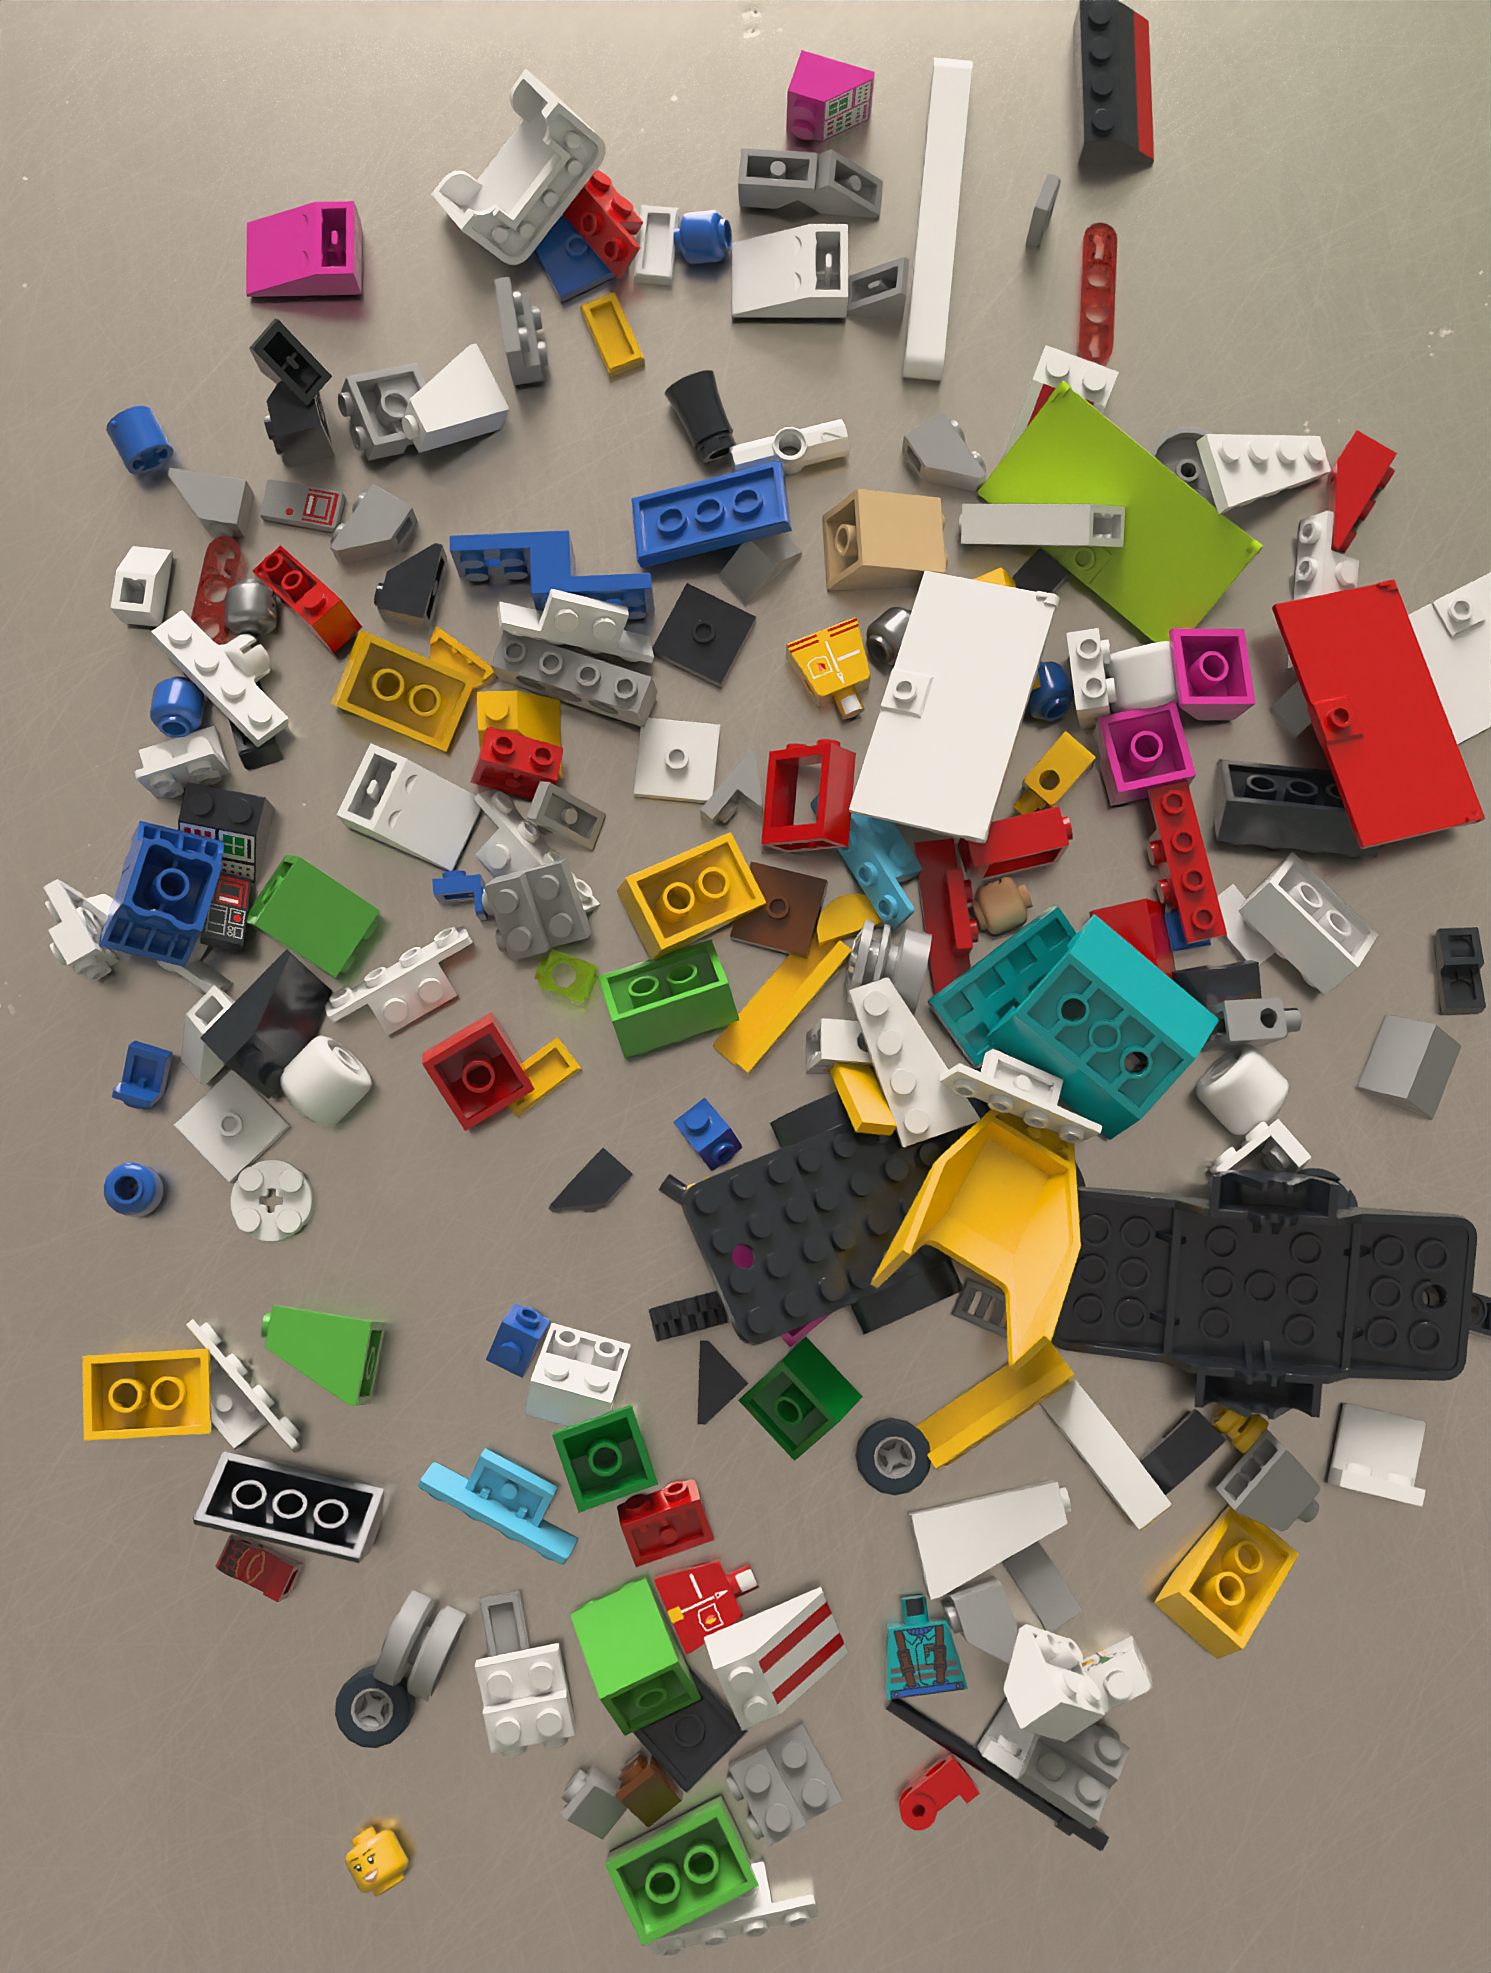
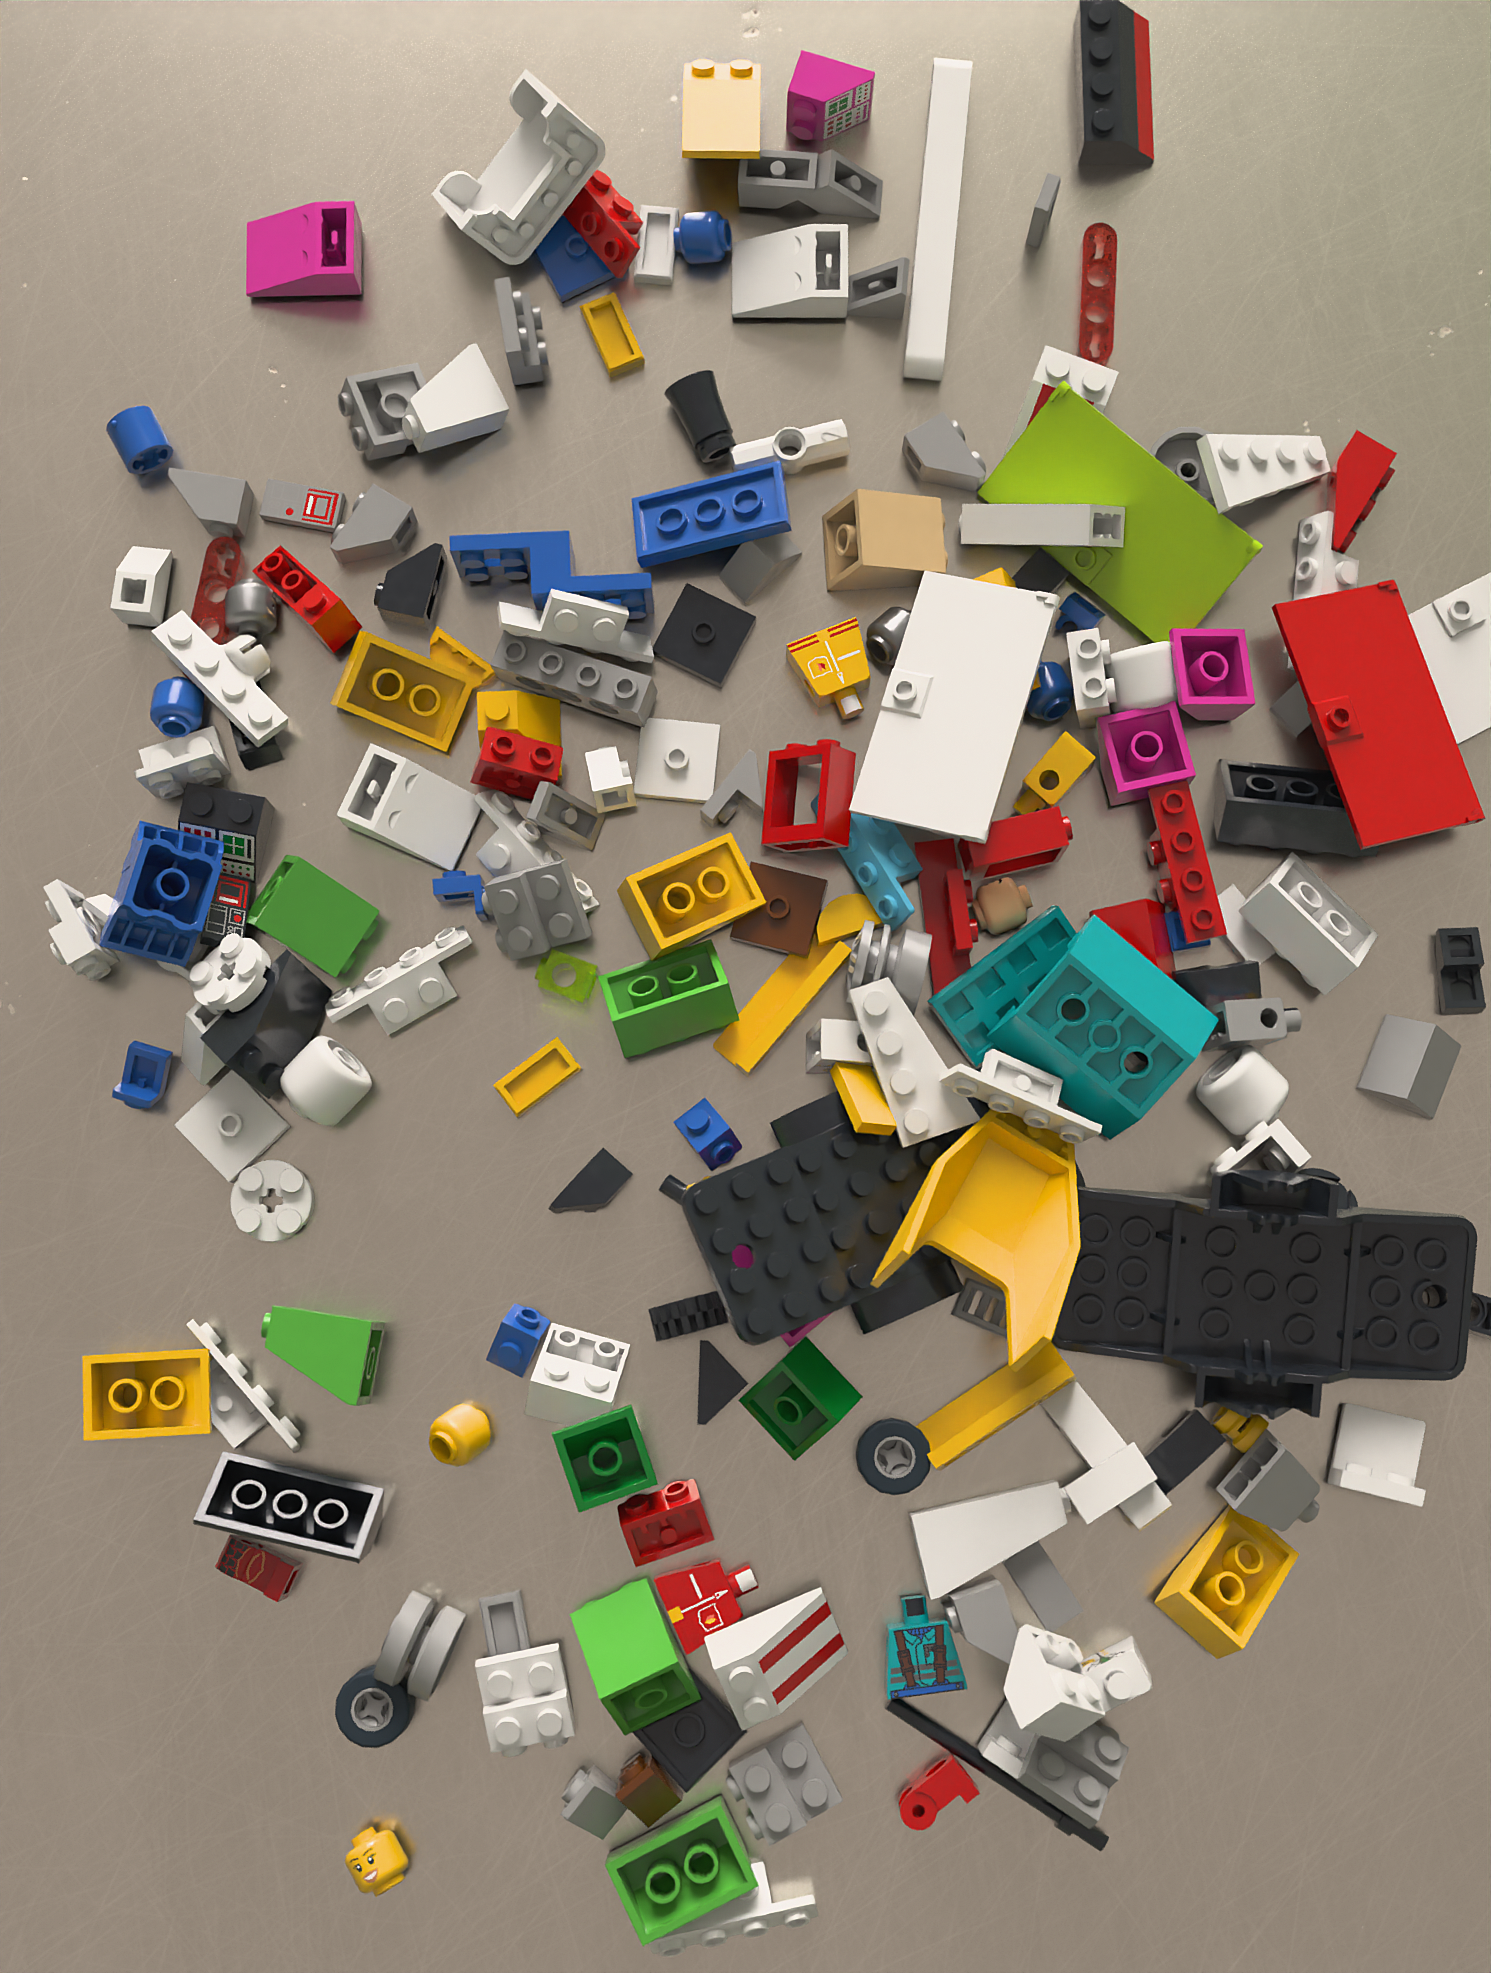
blue head [104,1162,163,1217] -> none
black slope [249,318,332,406] -> none
black slope [263,385,335,467] -> none
medium azure bracket [418,1448,578,1565] -> none
red slope [422,1012,535,1131] -> none
none -> white plate [189,933,271,1015]
none -> yellow head [429,1404,491,1467]
none -> white brick [585,746,637,813]
none -> slope [682,59,761,159]
none -> blue tile [1055,592,1106,631]
none -> white tile [1063,1442,1158,1525]

